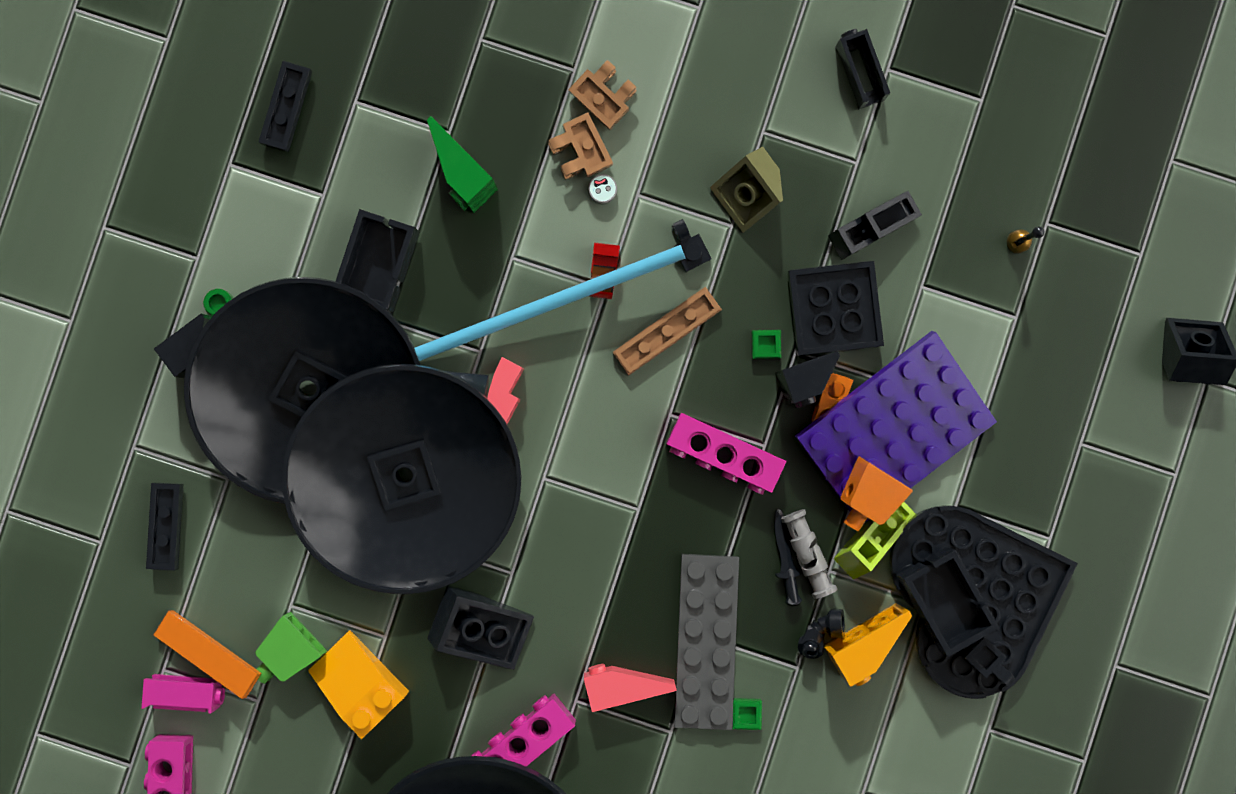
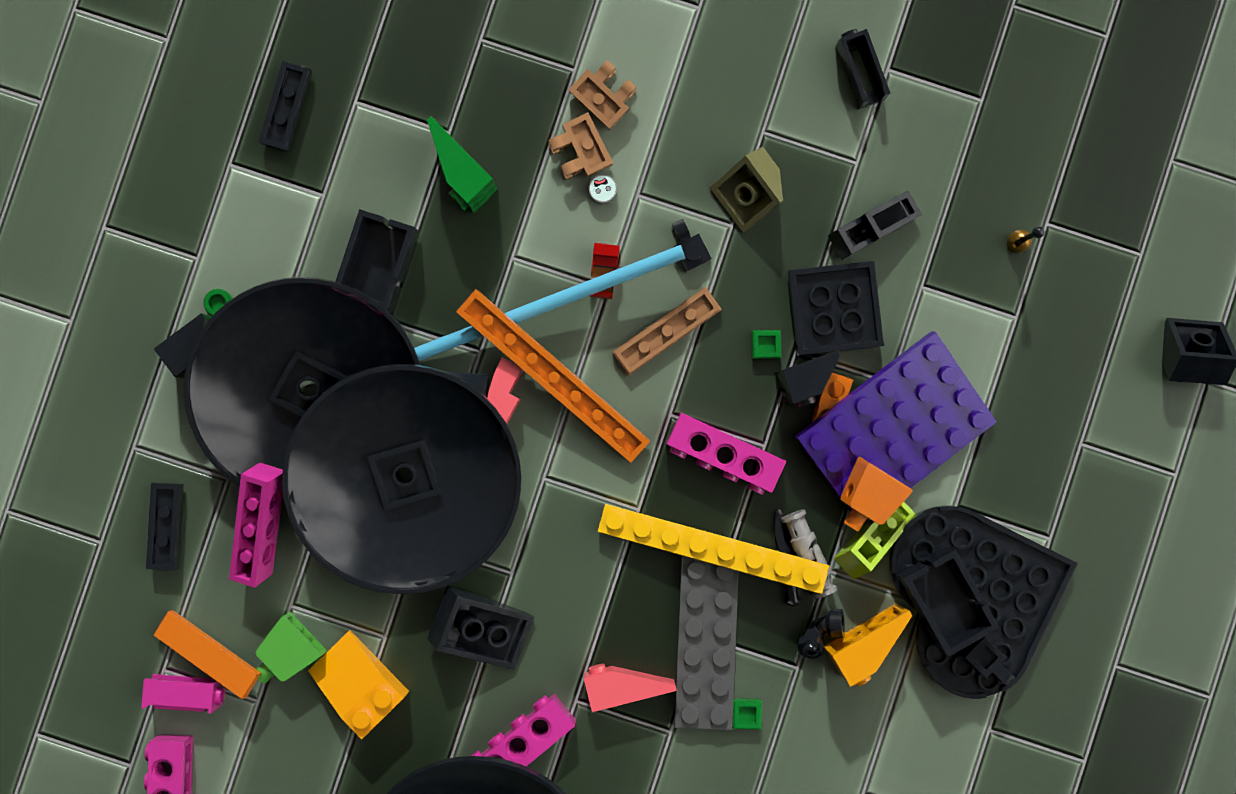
none -> dark pink brick [229,463,283,588]
none -> orange plate [456,289,650,463]
none -> yellow plate [598,504,829,594]

